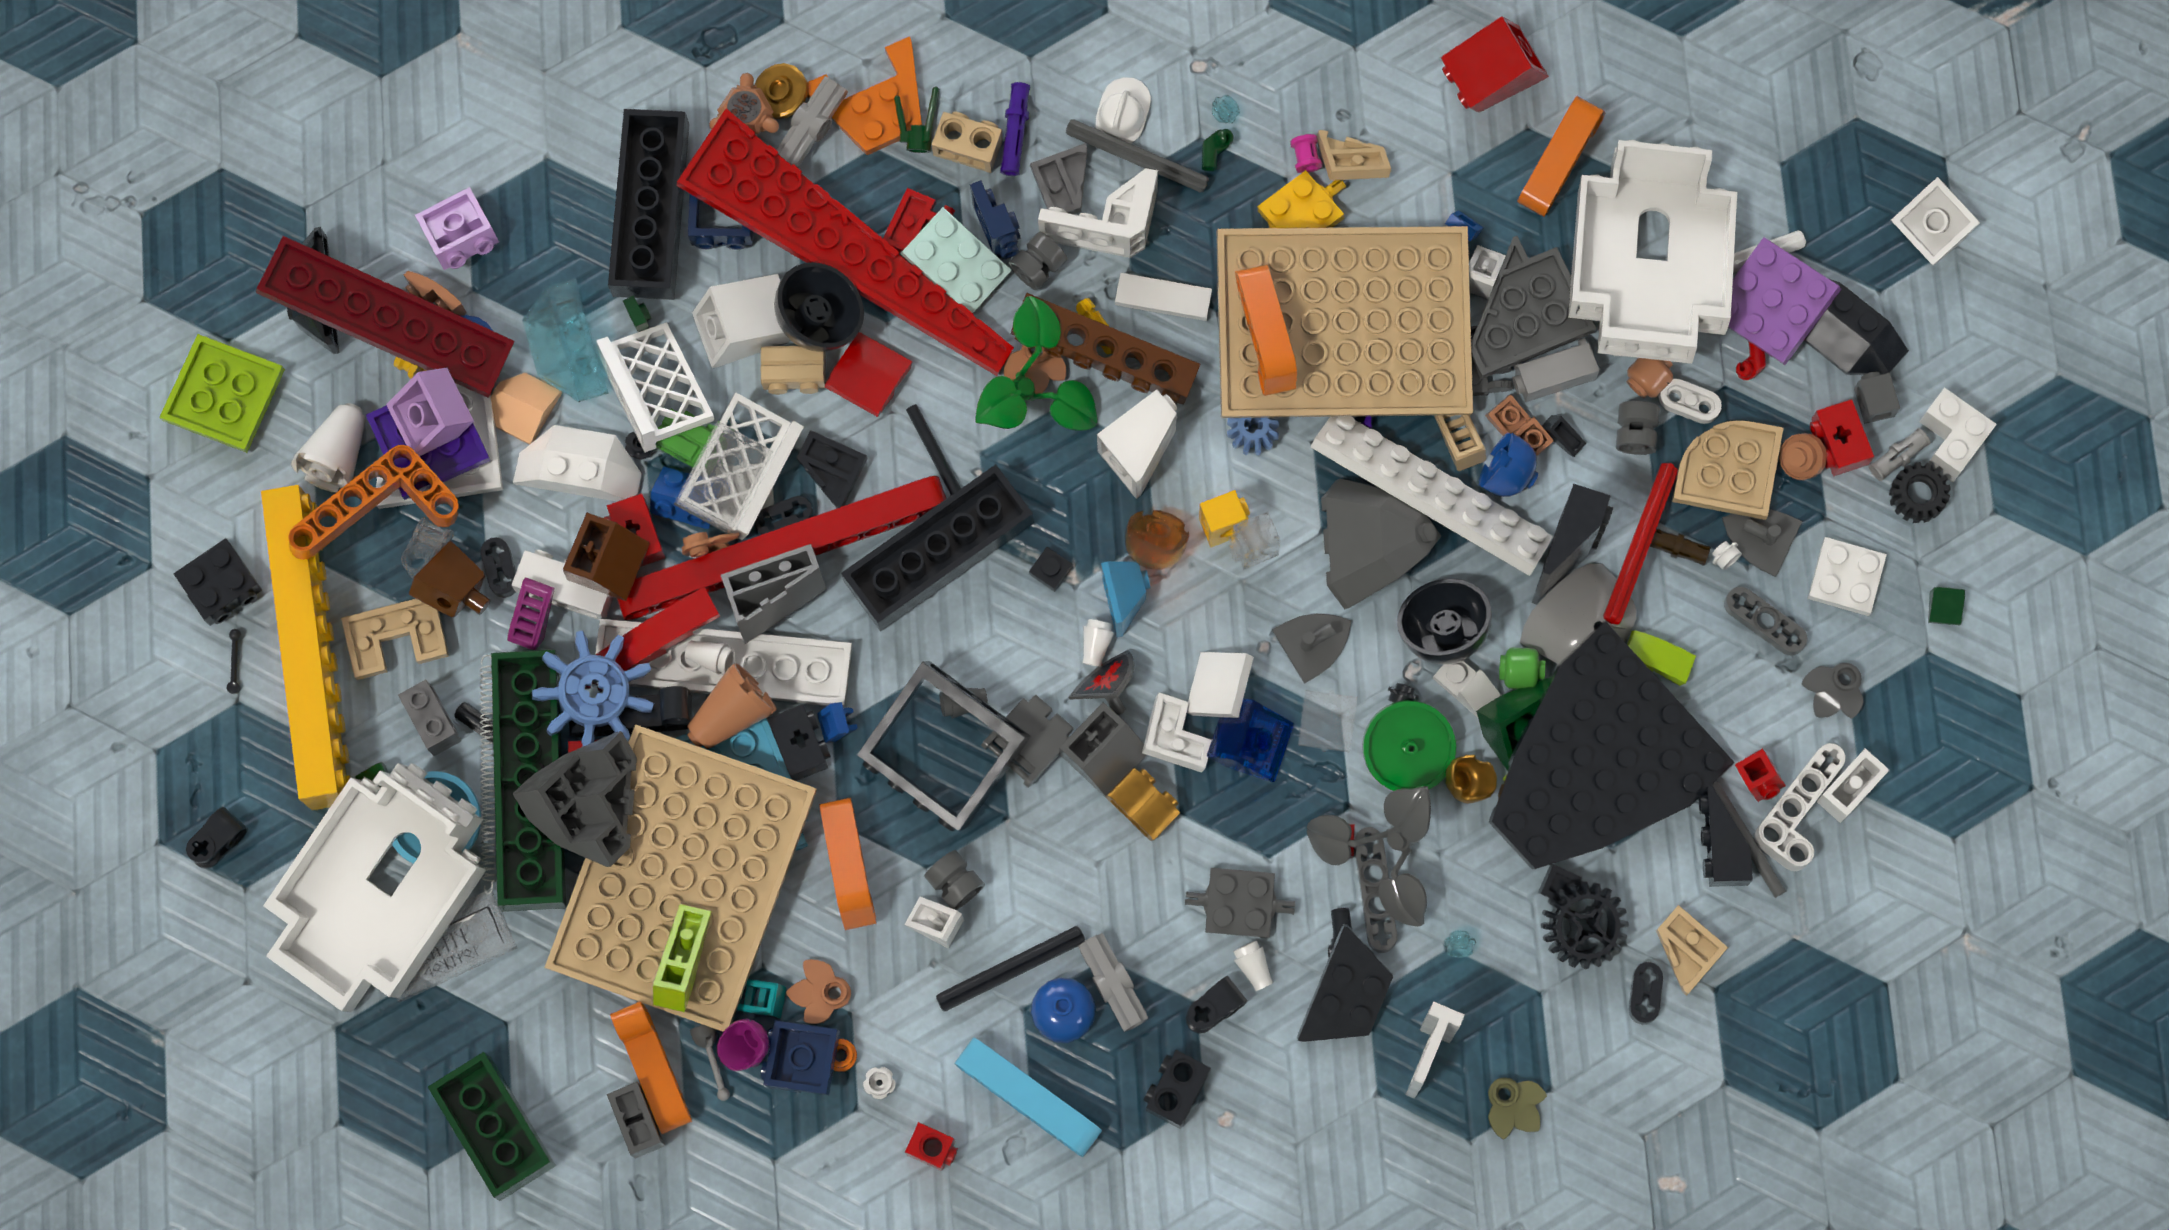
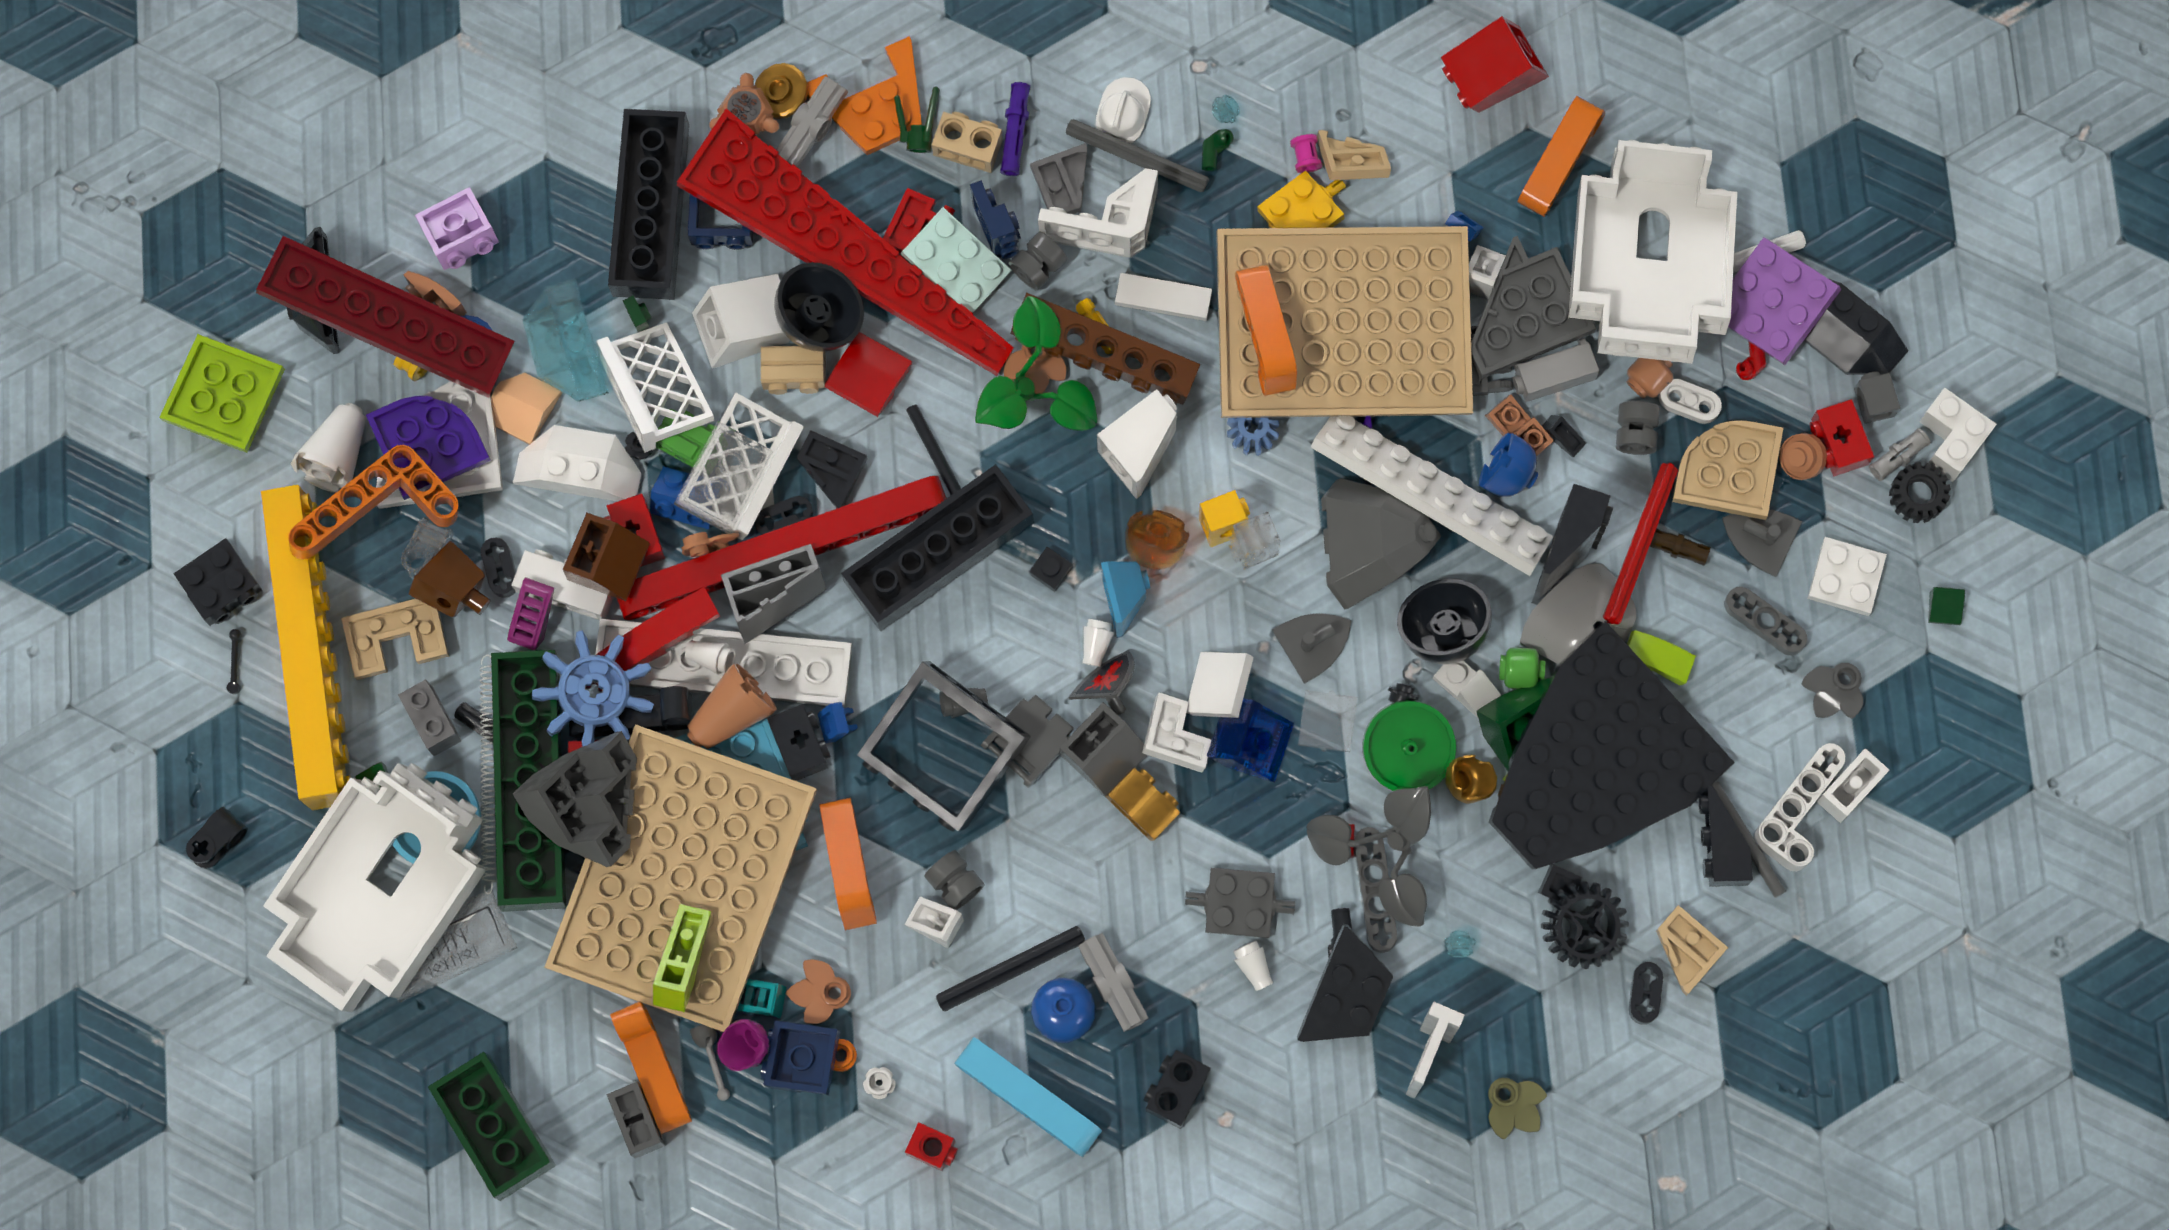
lavender slope [386,368,474,456] -> none
black piece [1186,975,1248,1034] -> none
tan slope [1434,415,1486,471] -> none
white plate [1712,541,1742,570] -> none
red brick [1735,748,1786,802] -> none
white slope [1891,177,1981,265] -> none

